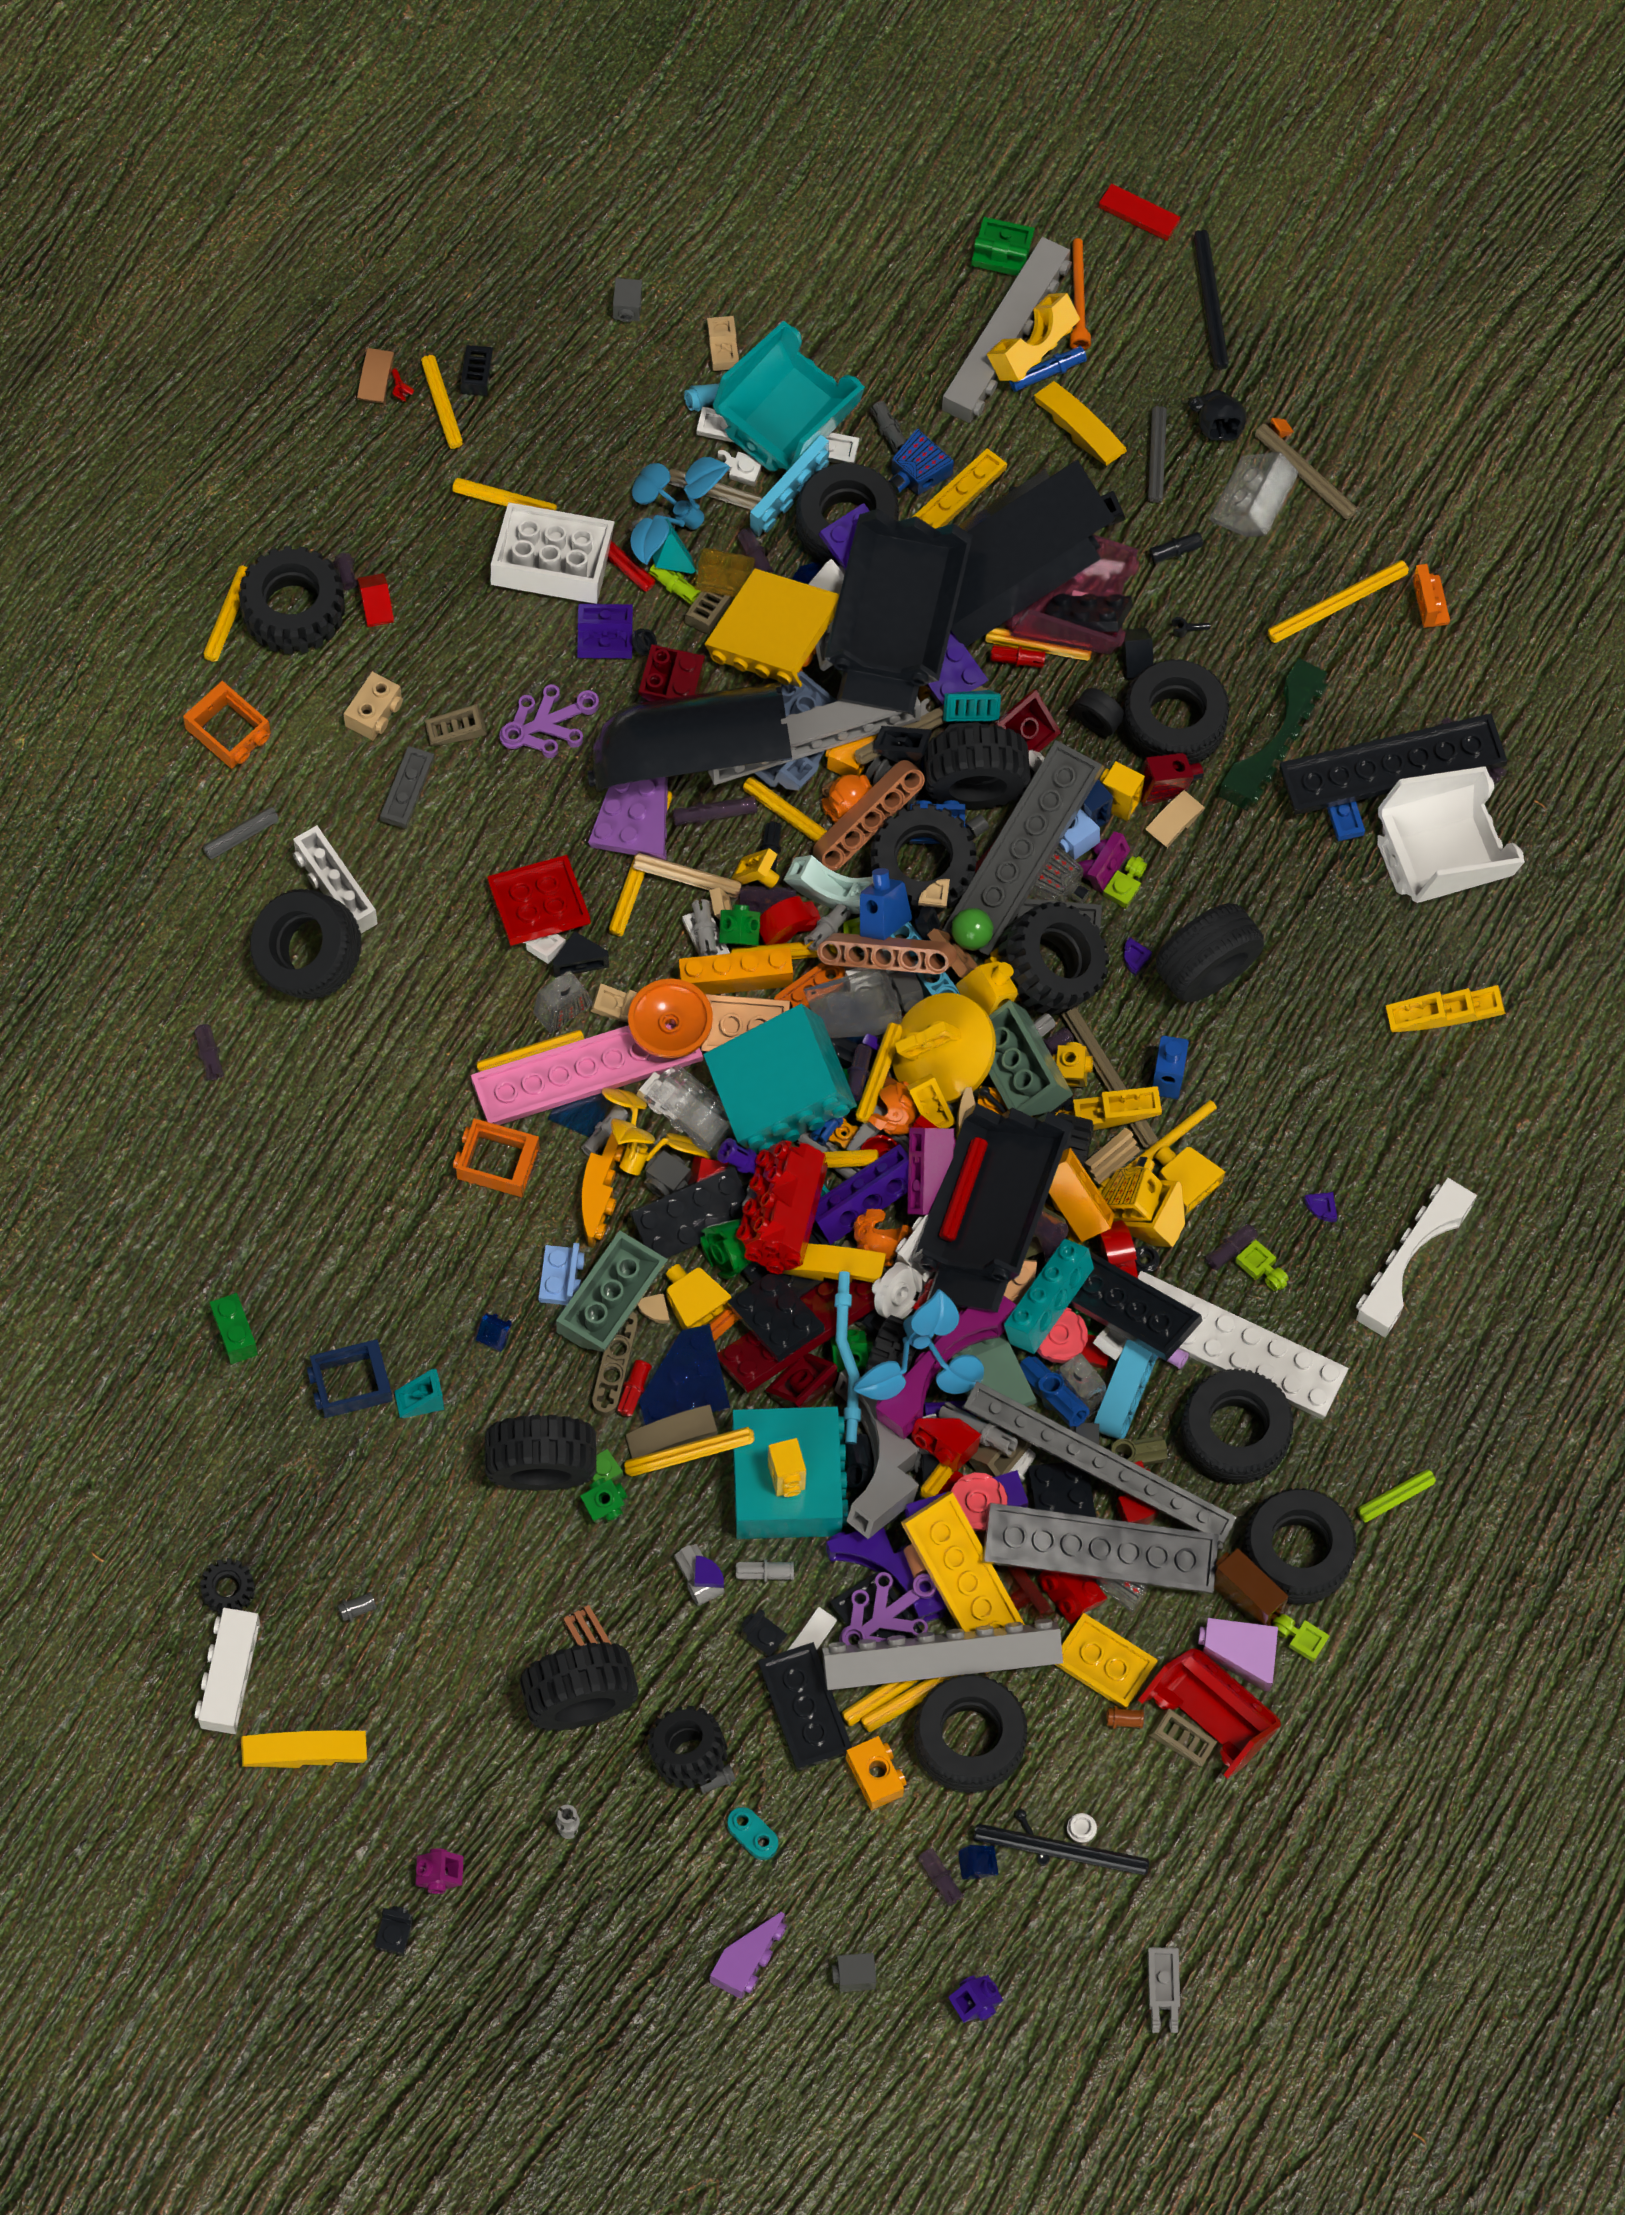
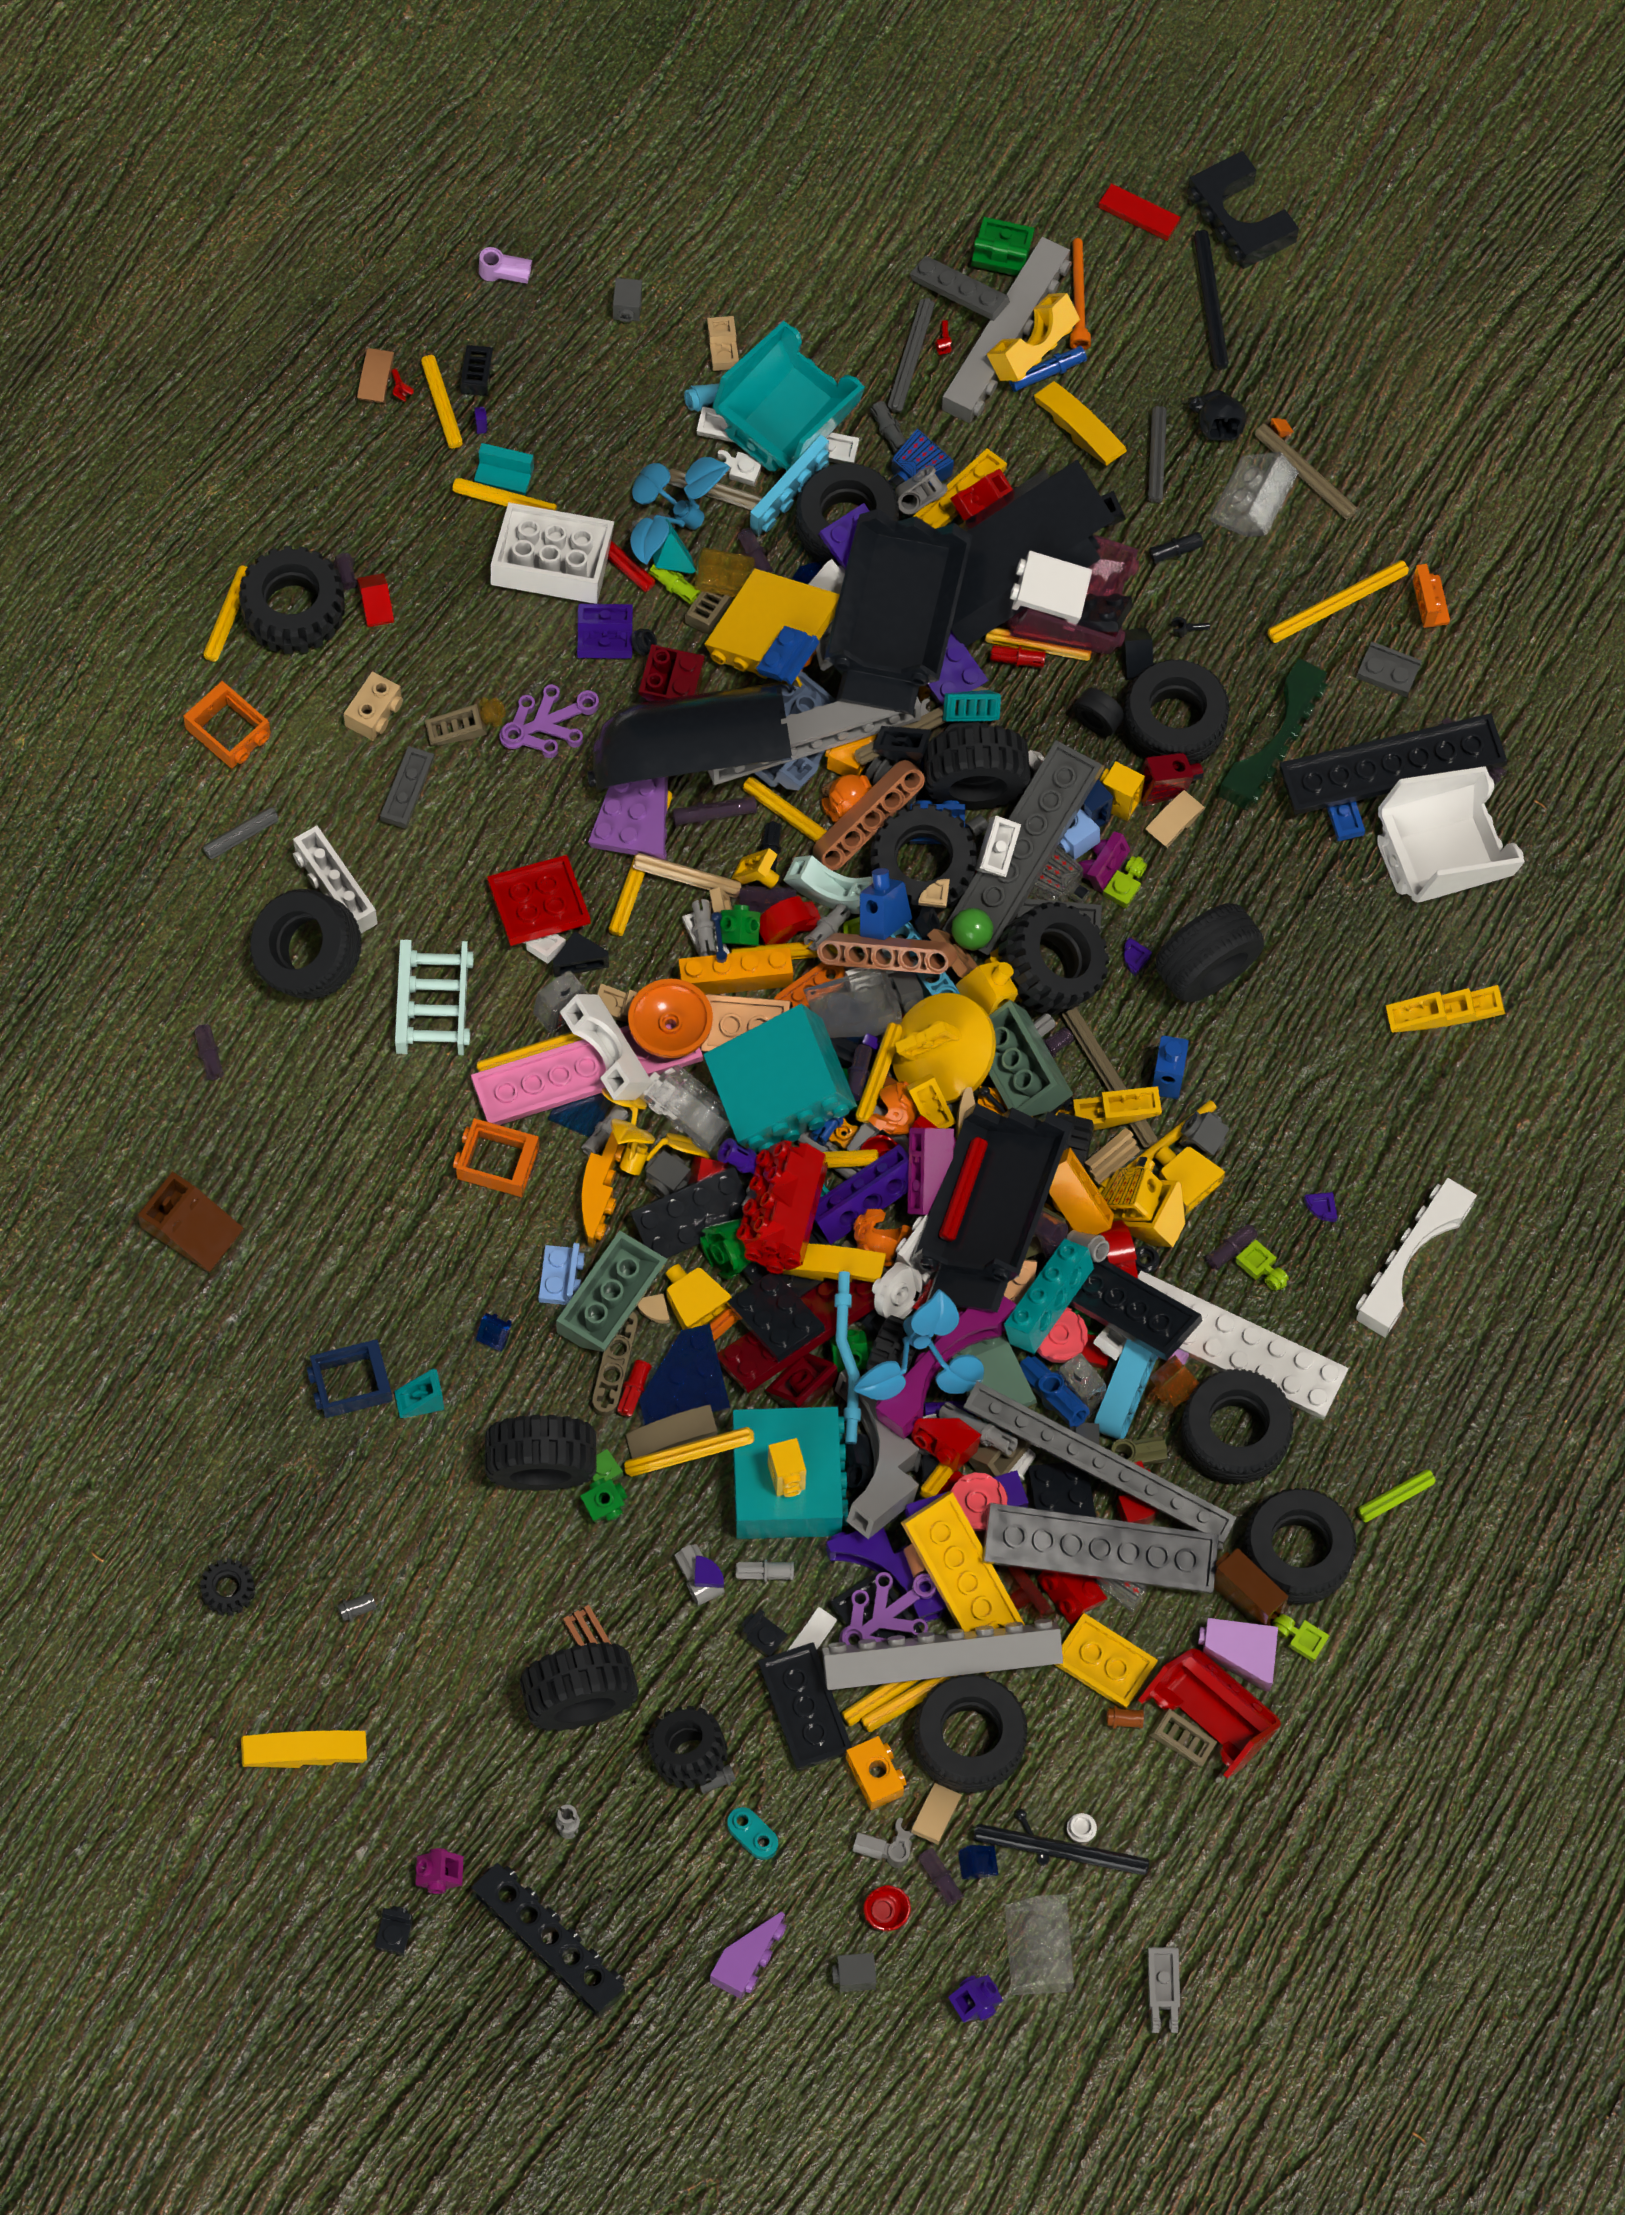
white brick [195,1608,260,1734] -> none
green brick [210,1293,258,1365] -> none
dark red slope [994,689,1062,752] -> none
yellow brick [1052,1042,1093,1087] -> none
none -> reddish brown slope [138,1171,244,1273]
none -> light aqua fence [395,940,474,1055]
none -> black brick [471,1862,625,2019]
none -> dark purple tile [474,407,488,434]
none -> teal panel [474,443,534,495]
none -> lavender piece [479,247,532,284]
none -> clear yellow plate [480,697,506,727]
none -> white arch [560,994,653,1100]
none -> dark blue hinge [711,912,727,963]
none -> blue plate [756,626,820,685]
none -> light grey bar [852,1817,916,1868]
none -> red hair [863,1885,911,1932]
none -> dark grey axle [887,298,935,413]
none -> light grey piece [895,466,948,514]
none -> dark grey plate [910,255,1010,321]
none -> tan slope [911,1783,962,1845]
none -> red hand [935,320,952,355]
none -> red brick [950,469,1013,521]
none -> white slope [975,816,1021,877]
none -> clear slope [1005,1894,1074,1995]
none -> white panel [1010,551,1092,628]
none -> light grey cone [1066,1230,1109,1262]
none -> clear orange brick [1149,1355,1200,1407]
none -> dark grey brick [1179,1111,1230,1158]
none -> black arch [1187,151,1299,269]
none -> dark grey plate [1356,641,1422,698]

